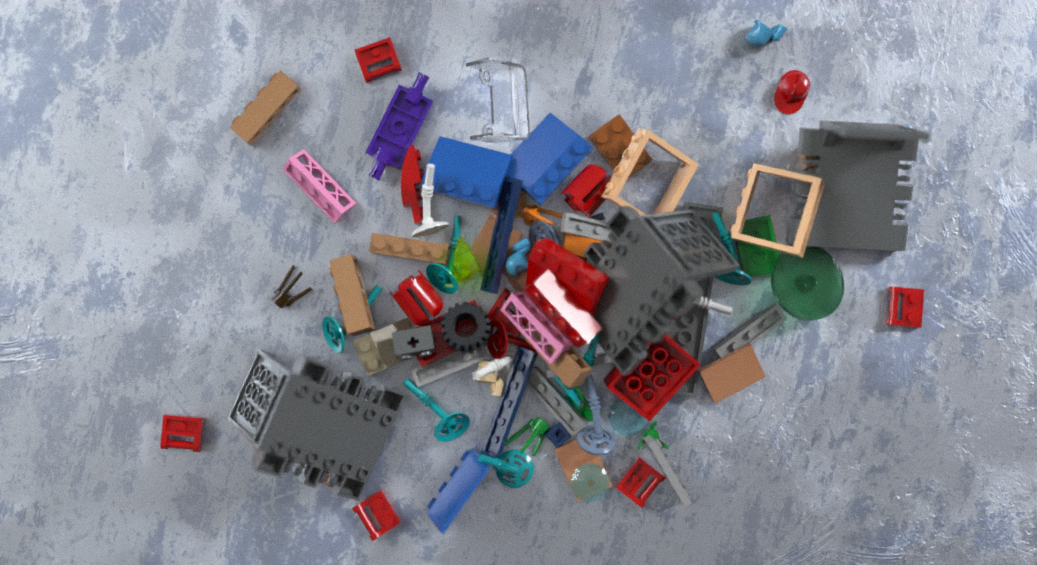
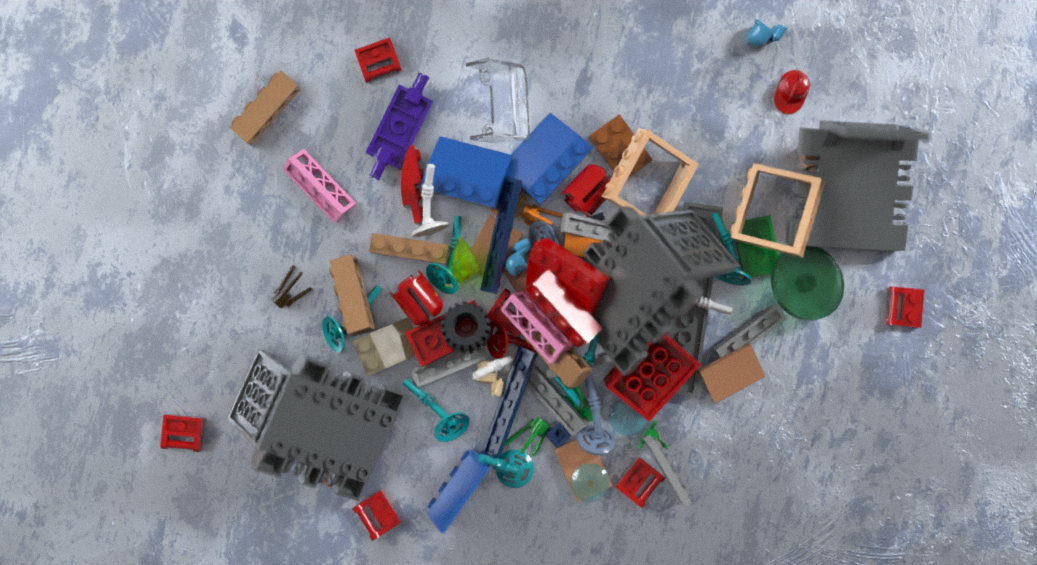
dark grey brick [392,326,436,361] -> none

